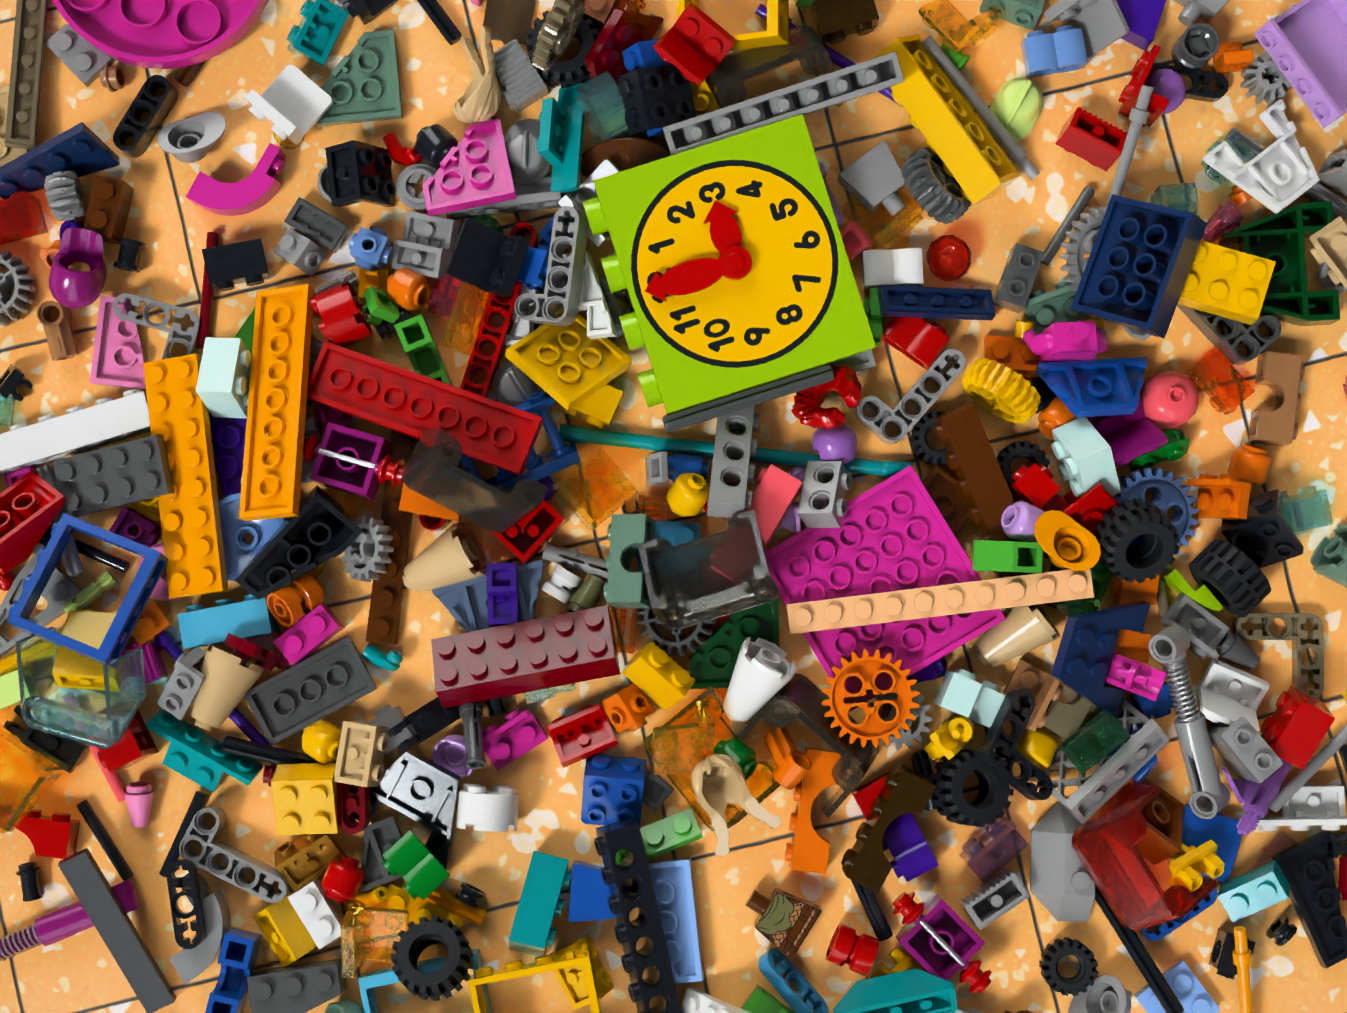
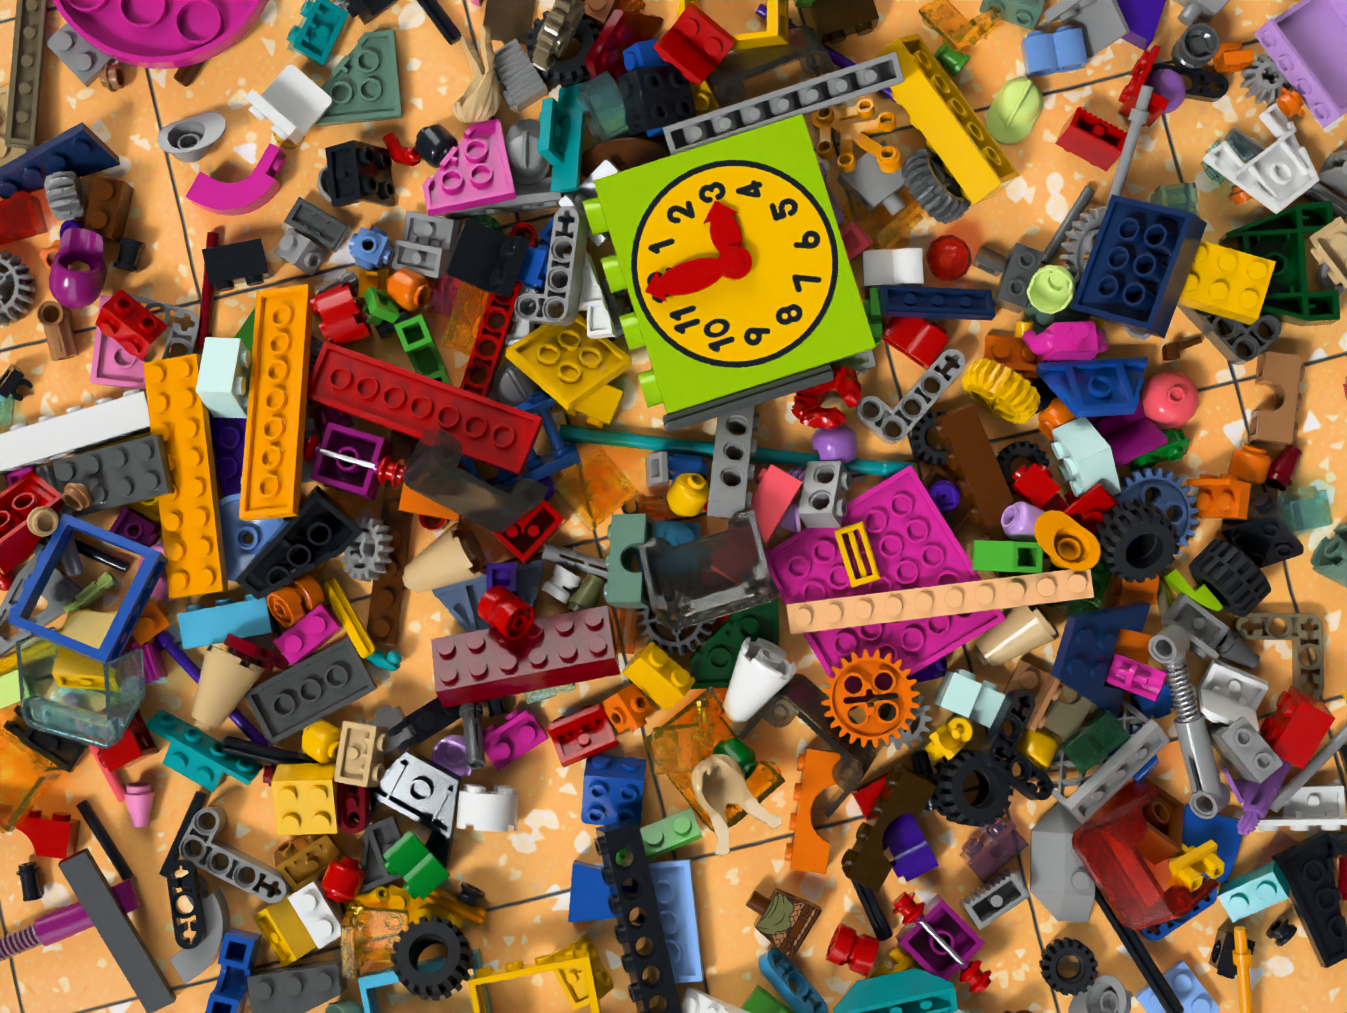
black beam [113,75,178,158] -> none
light grey bracket [157,646,206,720] -> none
light grey gear [396,164,437,210] -> none
teal wedge [509,851,572,956] -> none
dark grey tile [643,769,675,812] -> none
orange piece [764,726,812,789] -> none
light grey bar [921,35,1040,180] -> none
clear orange bracket [1187,347,1255,415] -> none
clear pink cone [1202,201,1244,243] -> none
none -> tan plate [27,506,59,537]
none -> medium nougat plate [62,483,92,511]
none -> red bracket [95,290,167,361]
none -> yellow axle [322,578,376,658]
none -> red wheel [477,585,535,640]
none -> light orange plant [811,98,902,173]
none -> yellow tile [834,521,881,588]
none -> dark purple tile [929,480,960,512]
none -> dark grey slope [972,246,1007,277]
none -> yellowish green hair [1027,265,1076,314]
none -> reddish brown hand [1162,336,1202,361]
none -> dark red cone [1265,445,1302,491]
none -> orange plate [1276,87,1305,118]

